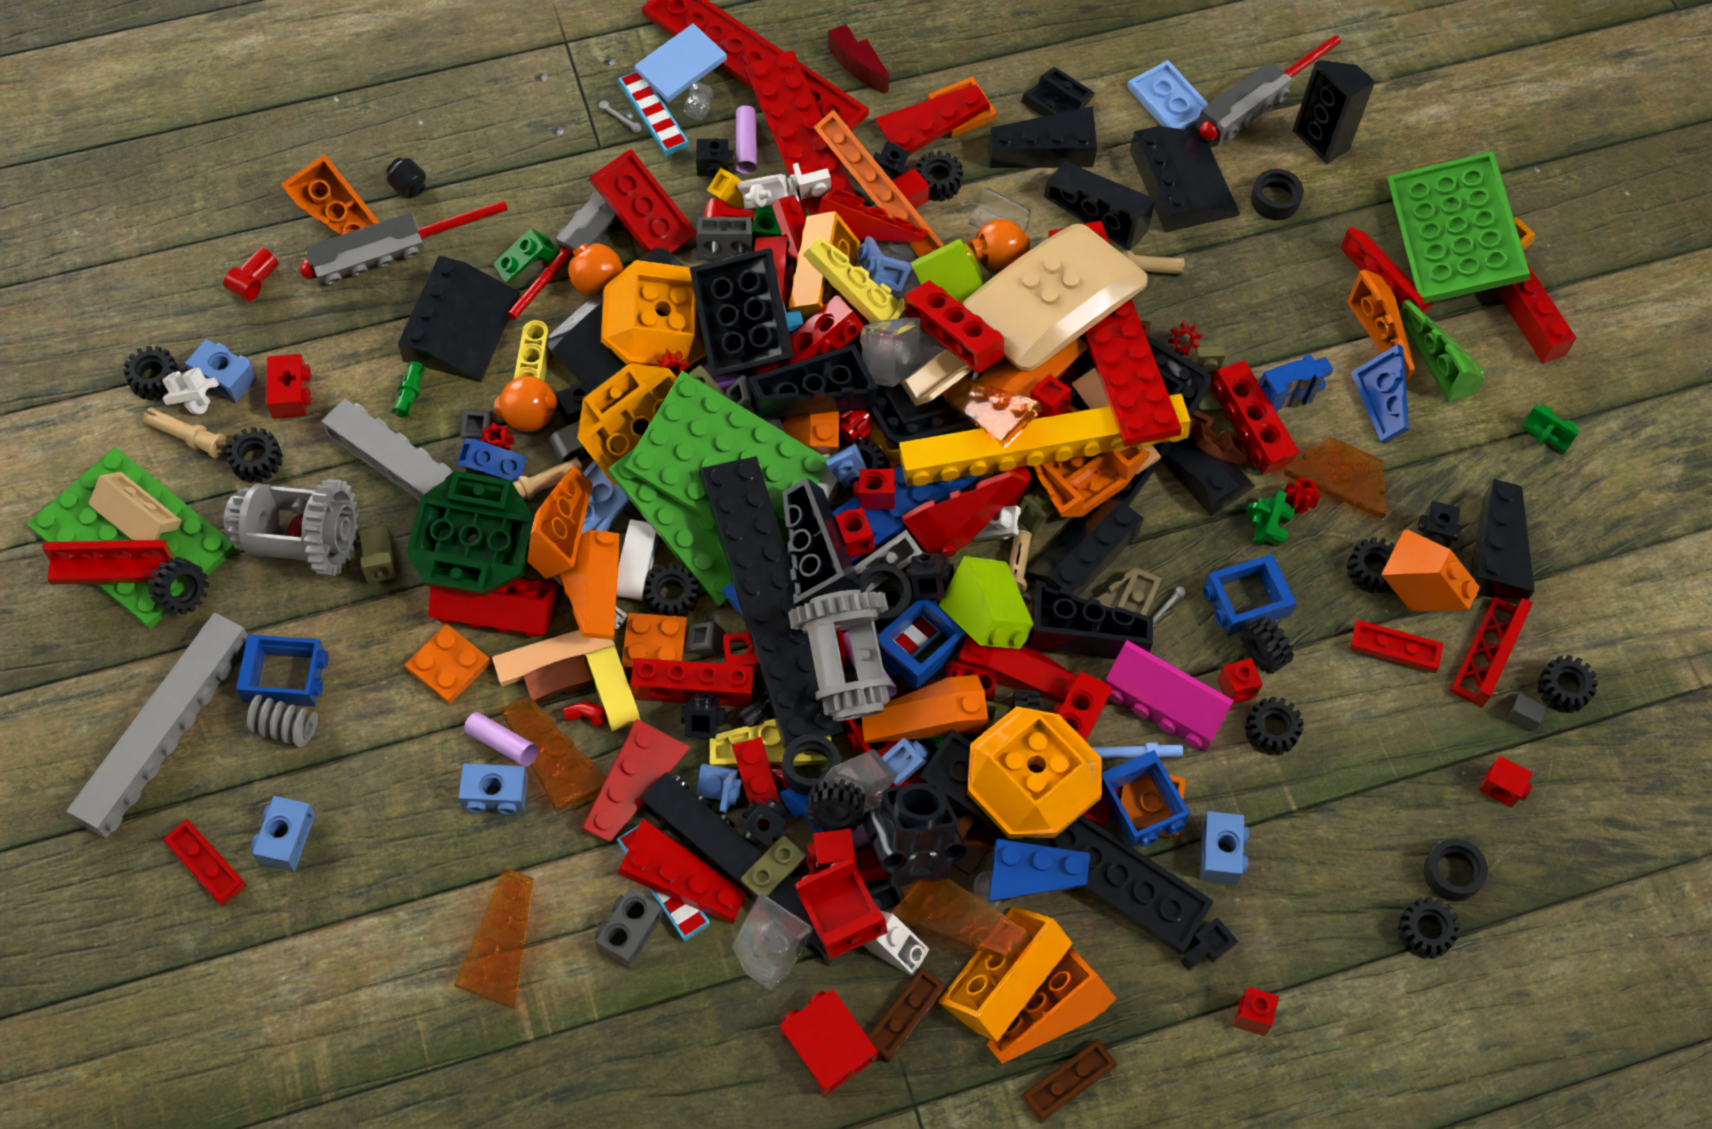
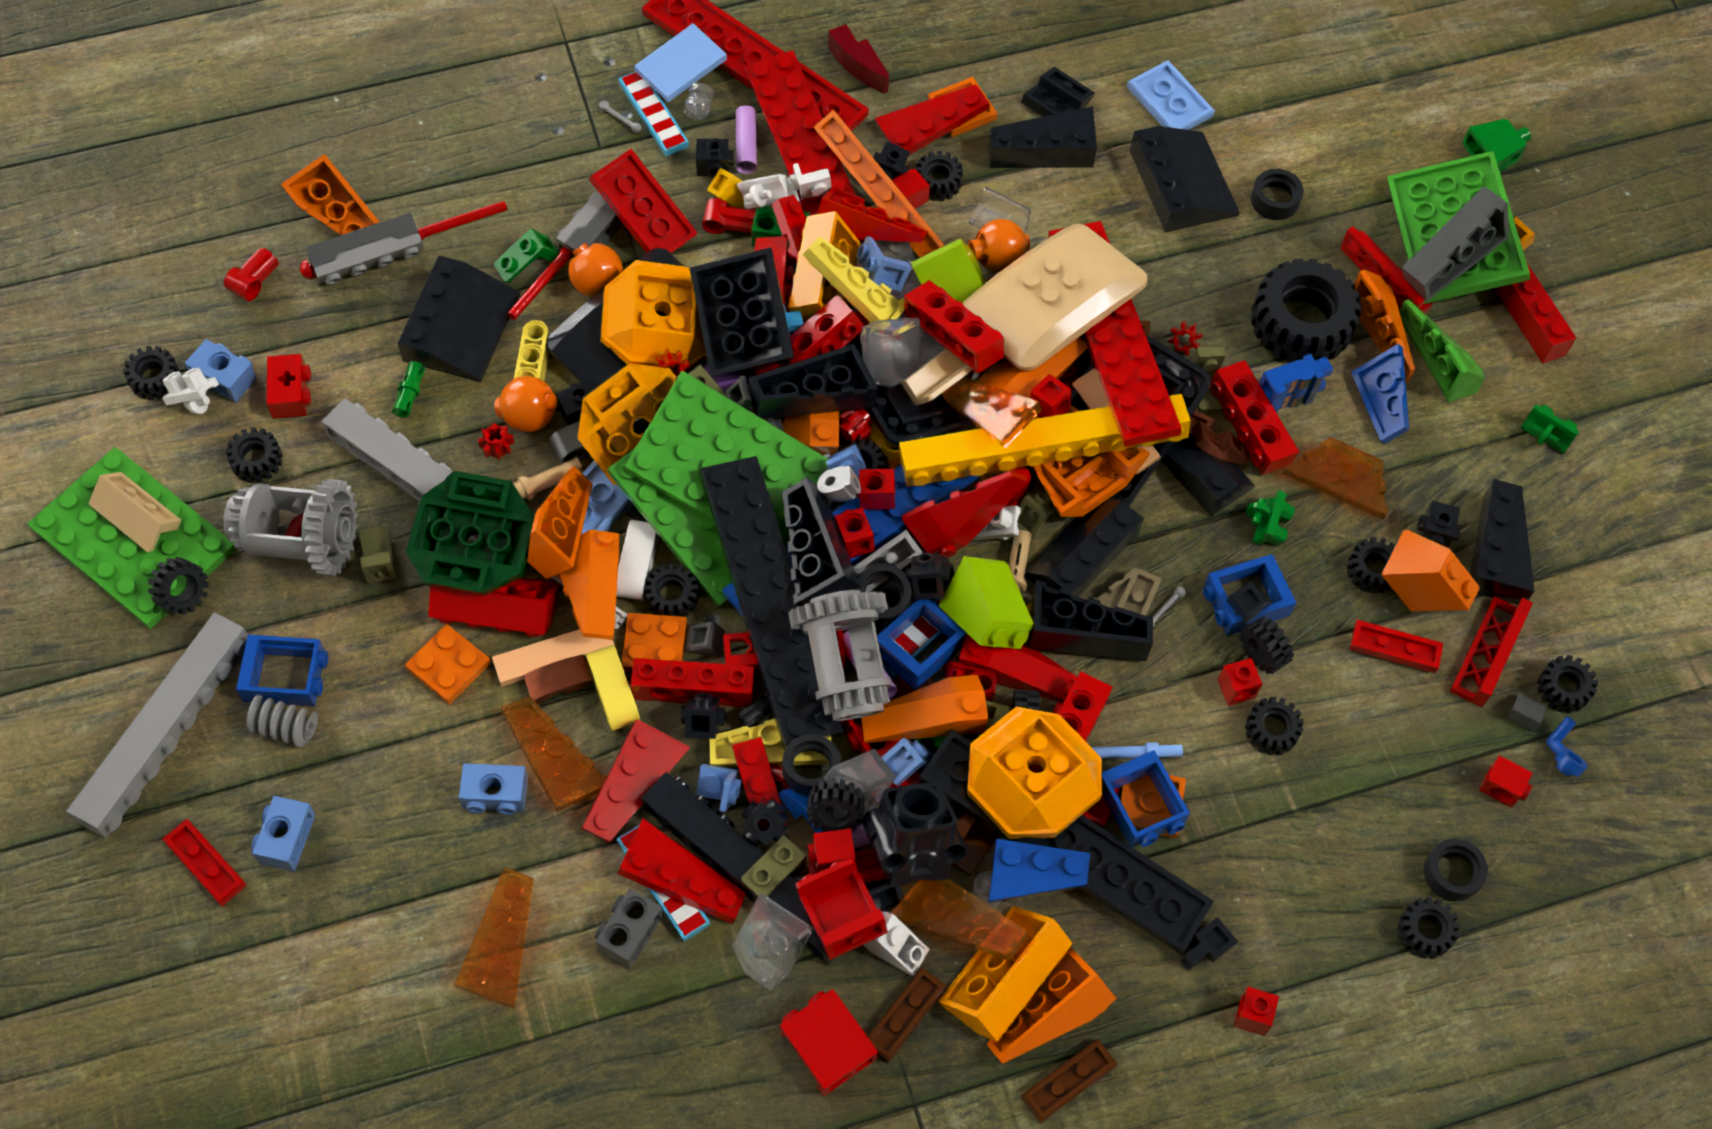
red fence [42,540,174,585] -> none
tan pin [143,407,227,458] -> none
black head [386,157,426,198] -> none
blue bracket [456,438,526,482] -> none
dark grey slope [460,409,493,438] -> none
lavender piece [464,712,538,766] -> none
red arm [563,701,607,727] -> none
dark grey brick [696,217,752,260] -> none
black wedge [1044,161,1156,250] -> none
dark pink slope [1105,640,1234,752] -> none
tan pin [1122,250,1185,275] -> none
piece [1196,35,1341,146] -> none
medium blue brick [1200,811,1249,884] -> none
red gear [1284,478,1320,513] -> none
black slope [1292,60,1375,164] -> none
none -> light grey piece [817,465,861,502]
none -> black tile [1227,582,1270,623]
none -> black tyre [1251,258,1362,363]
none -> dark grey wedge [1402,186,1509,302]
none -> green torso [1462,119,1531,173]
none -> blue plate [1546,716,1588,777]

